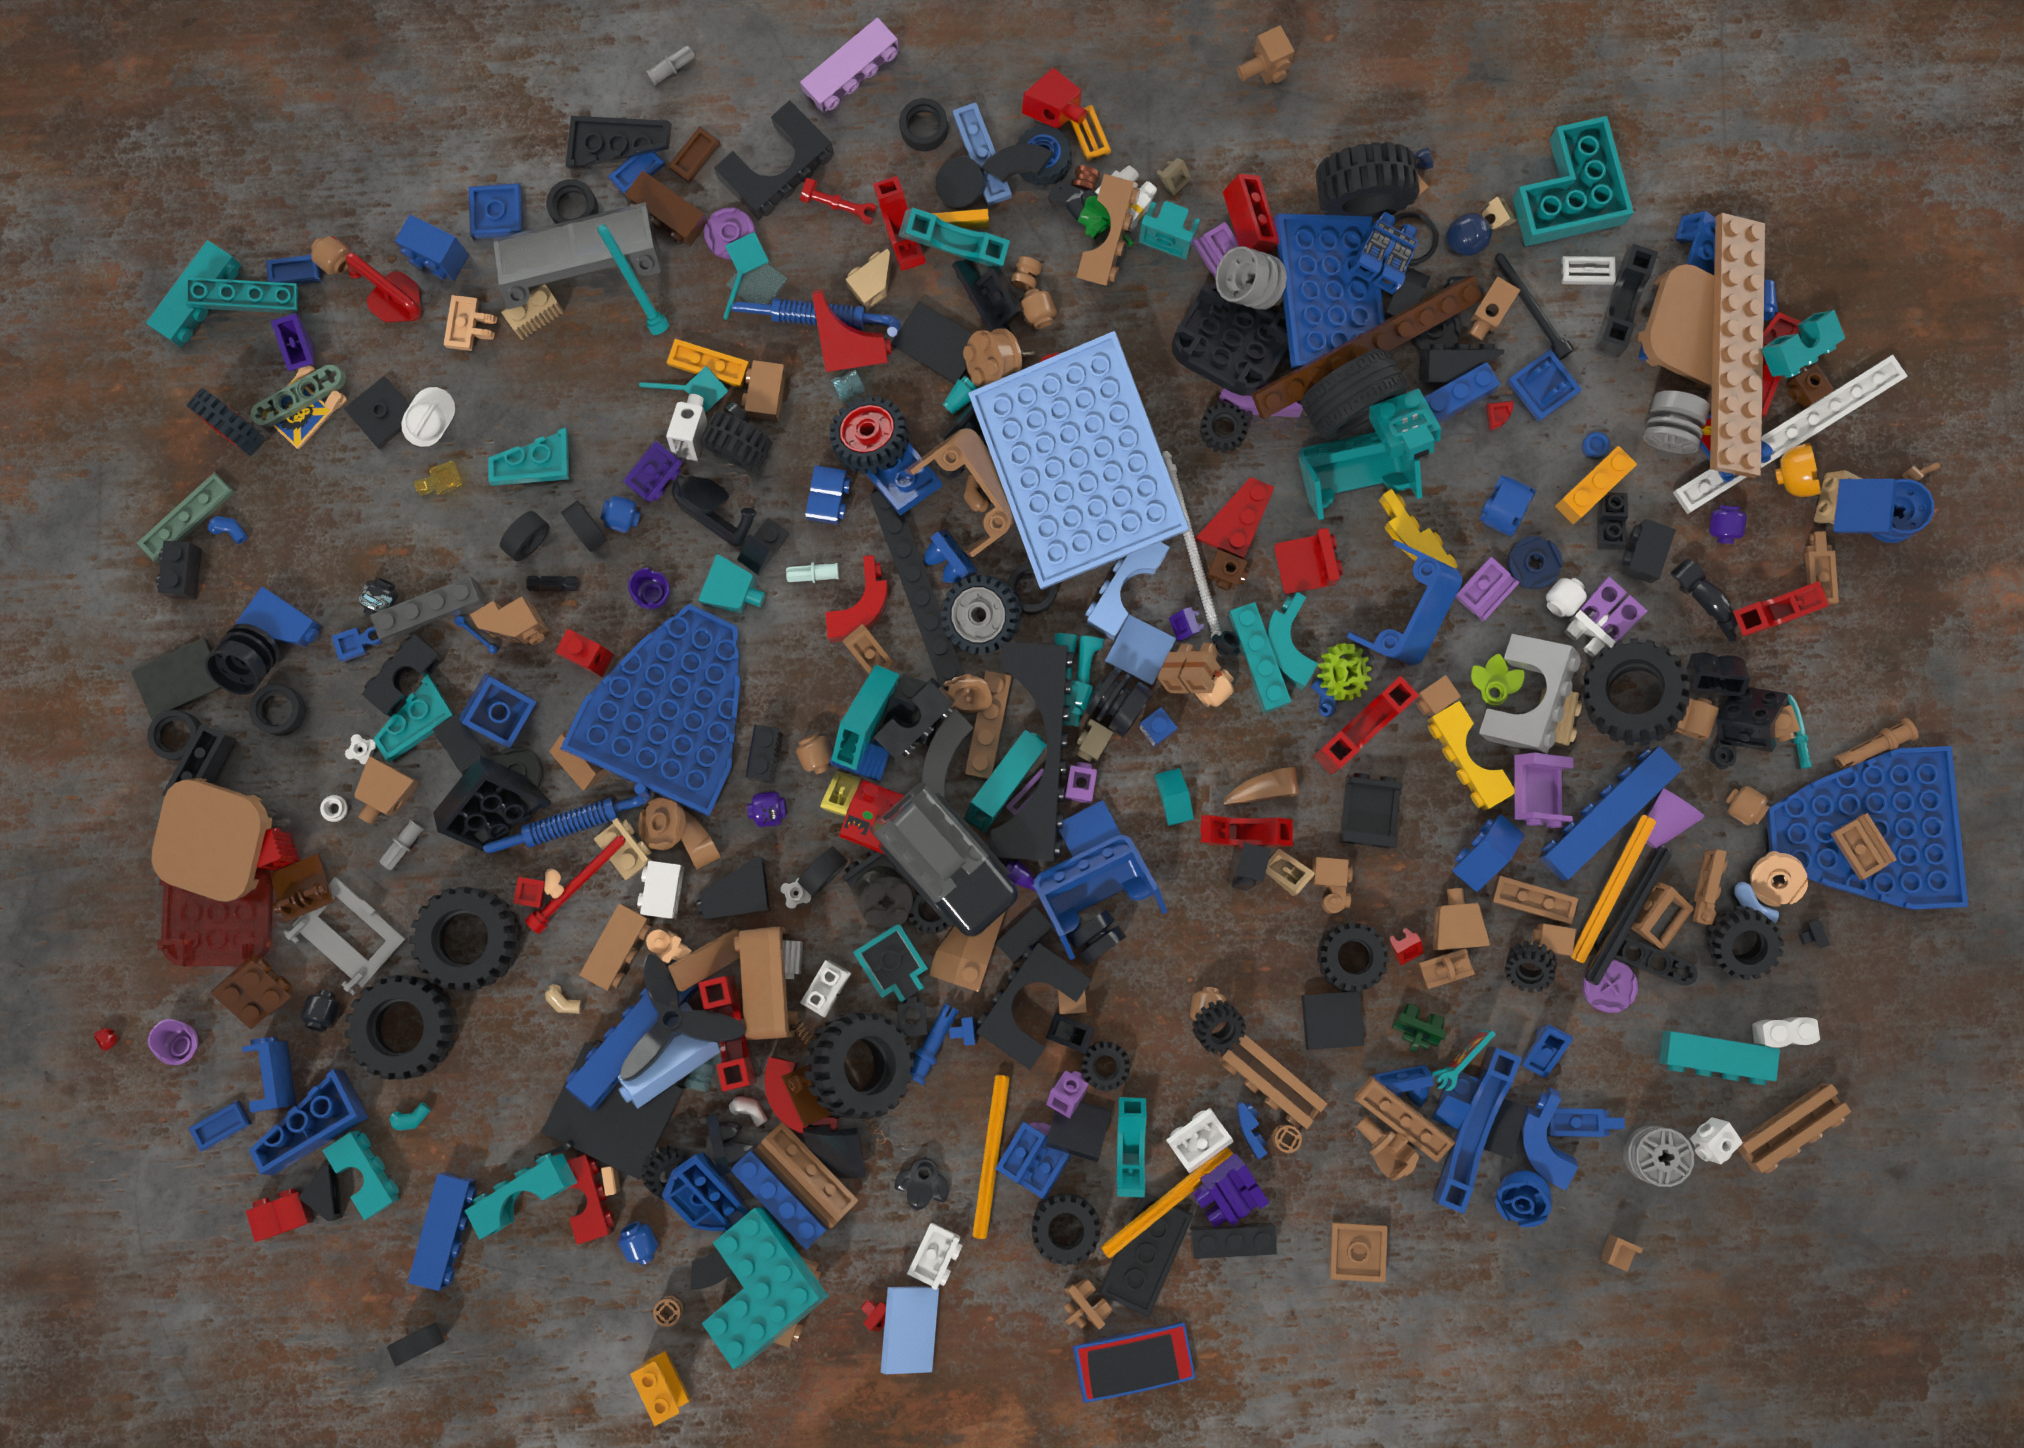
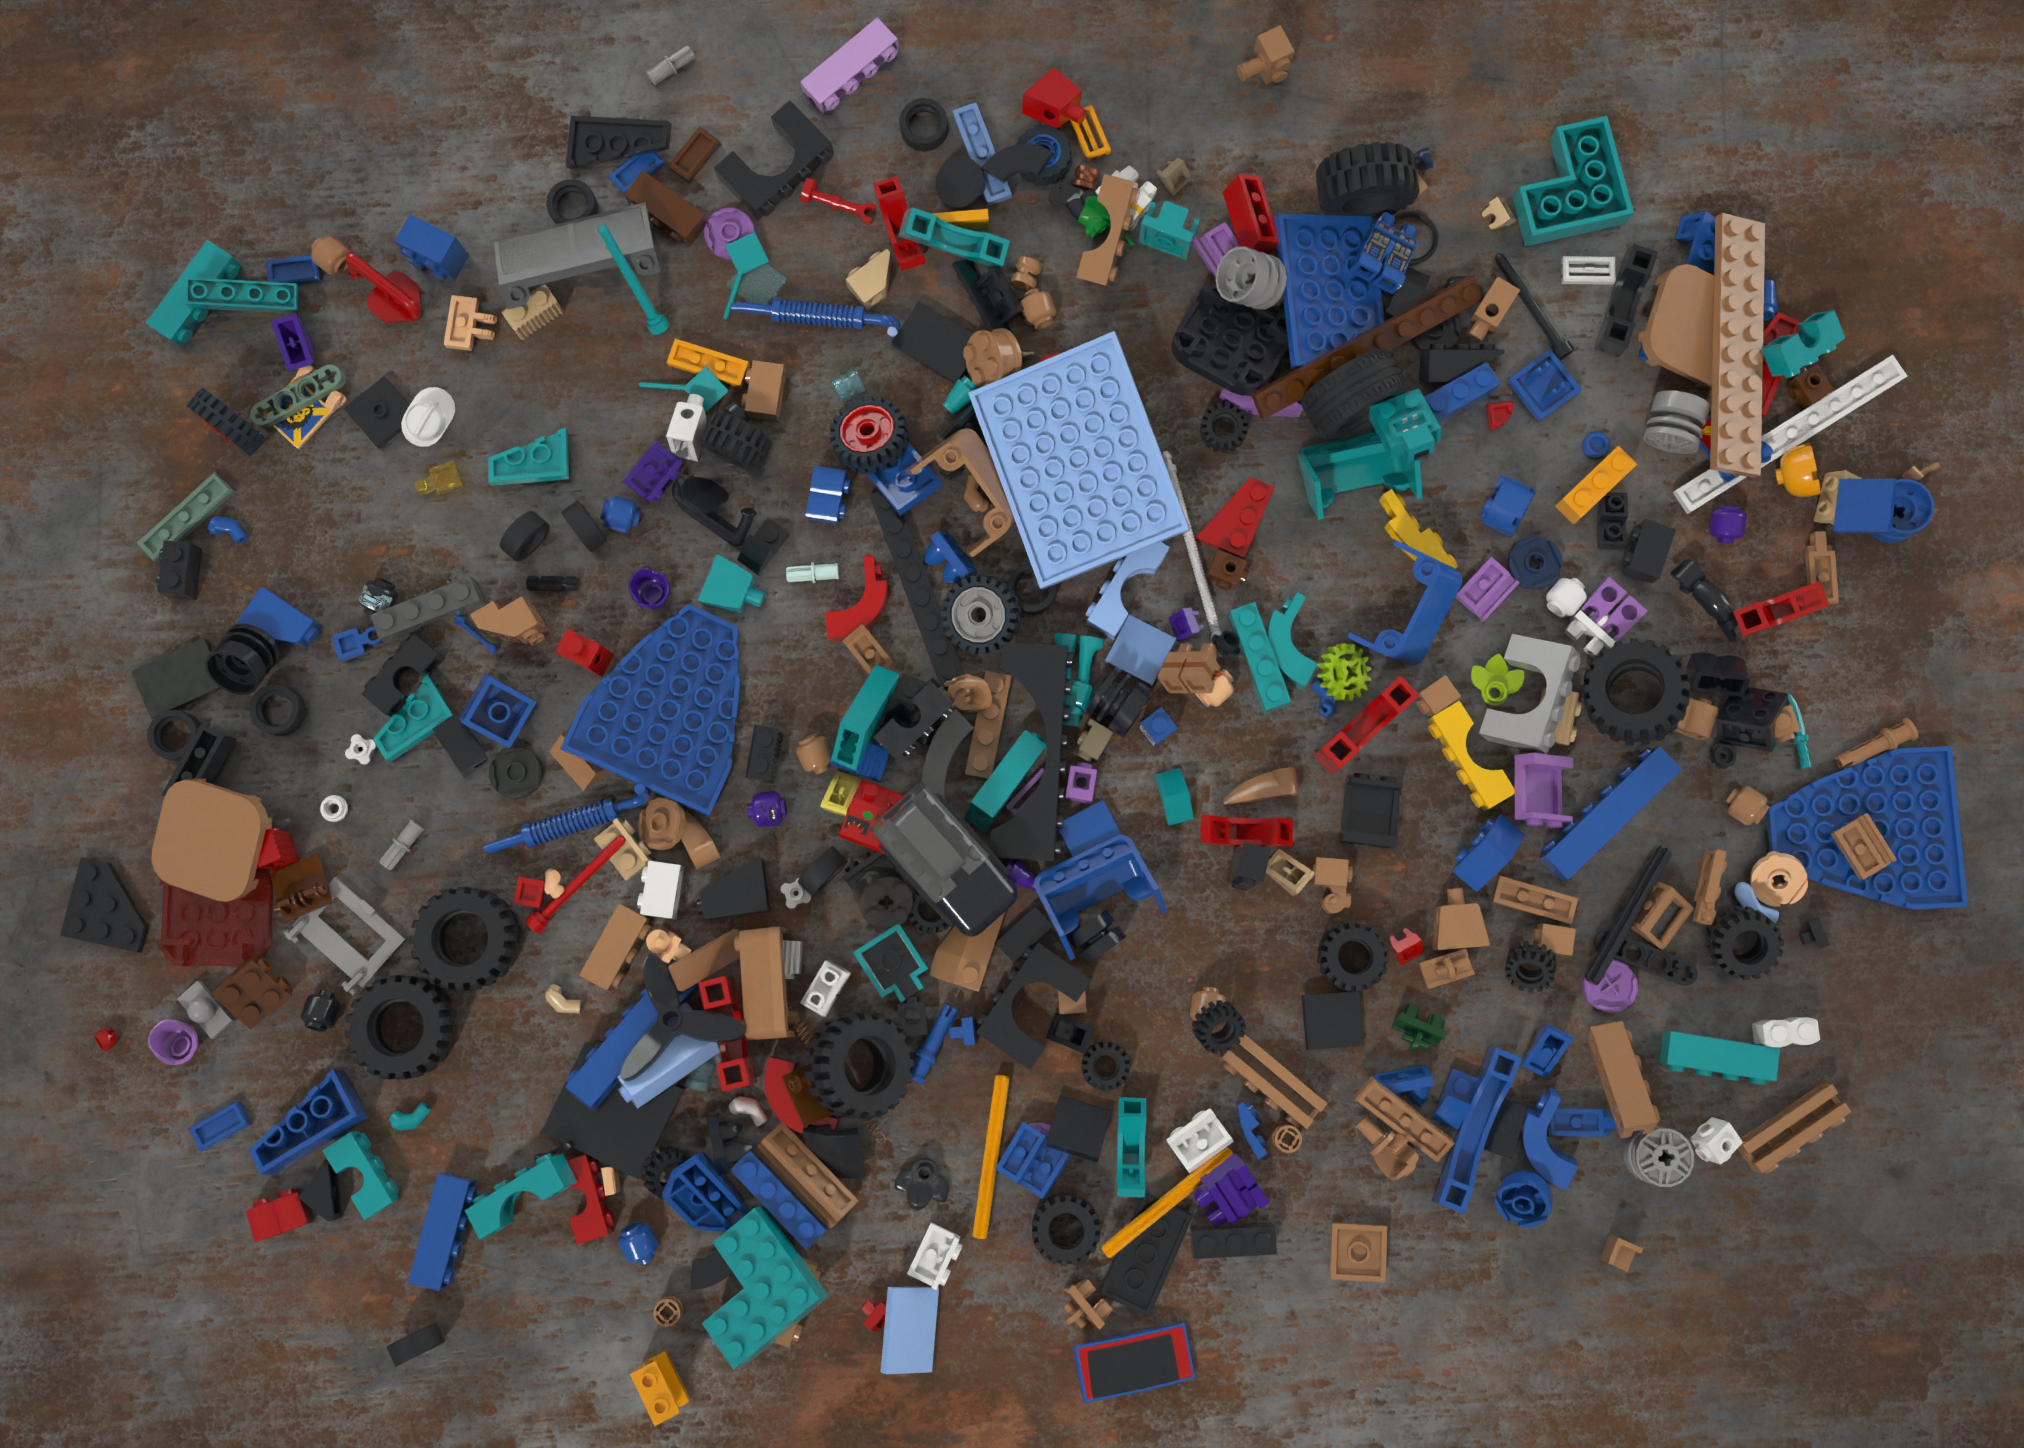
blue panel [242,1037,297,1113] -> none
medium nougat torso [354,756,421,825] -> none
black wedge [433,755,551,851] -> none
blue tile [468,183,523,239] -> none
red arch [812,288,892,372] -> none
medium lavender brick [1046,1070,1089,1118] -> none
red bracket [1274,528,1343,595] -> none
teal flag [1431,1029,1496,1091] -> none
dark blue hair [1446,213,1492,256] -> none
light orange axle [1570,815,1656,963] -> none
medium lavender slope [1644,788,1704,849] -> none
none -> black plate [60,857,149,953]
none -> light grey tile [177,981,235,1039]
none -> medium nougat brick [1587,1021,1659,1139]

